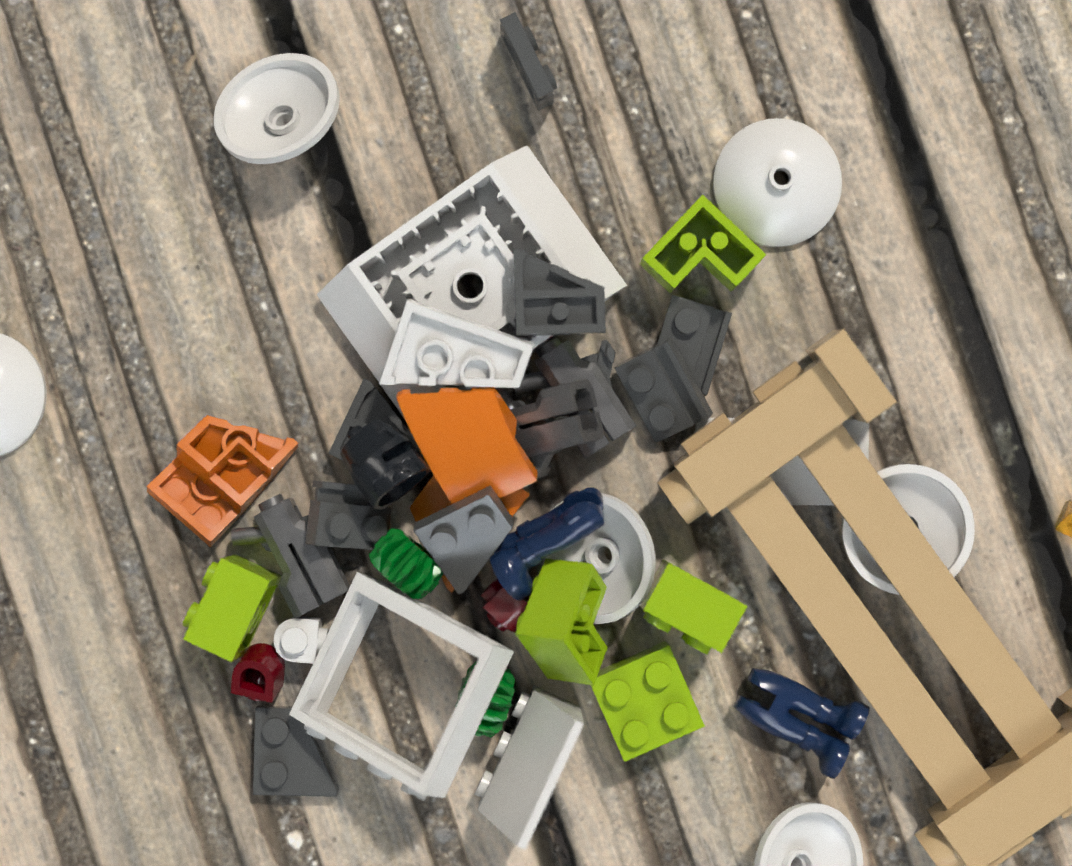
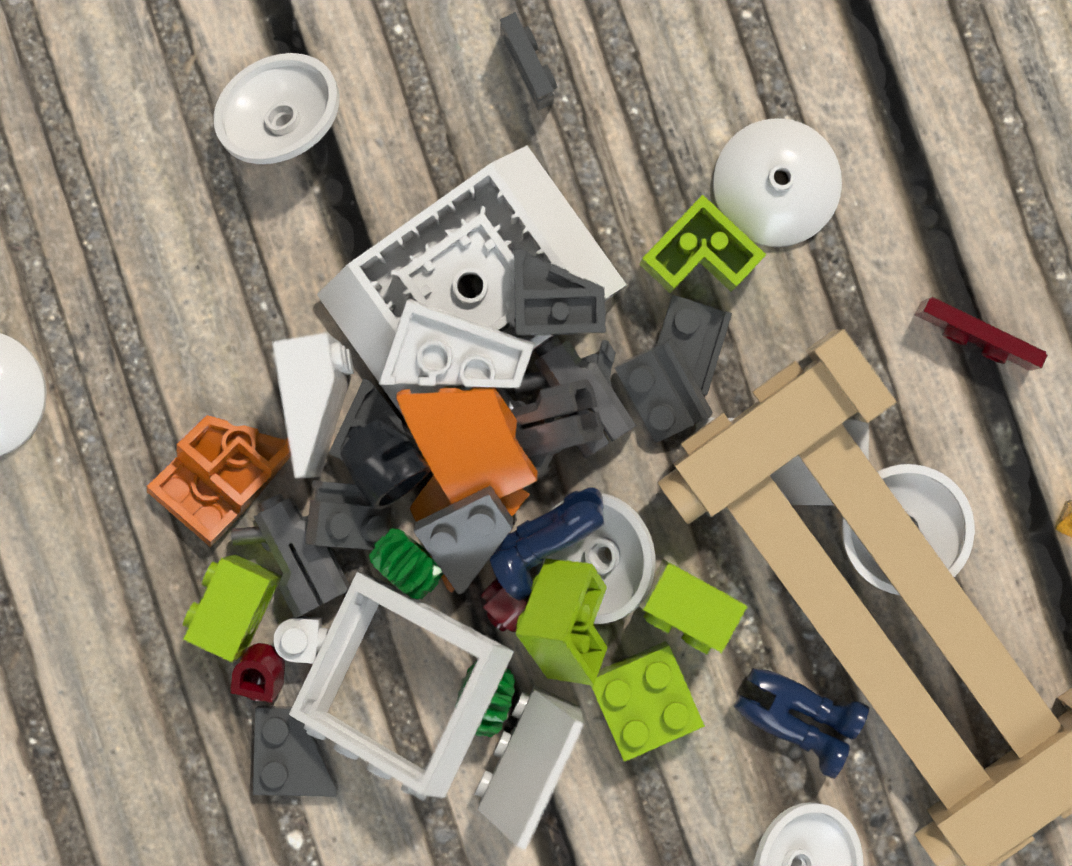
none -> white slope [273,333,354,478]
none -> dark red plate [915,297,1048,371]

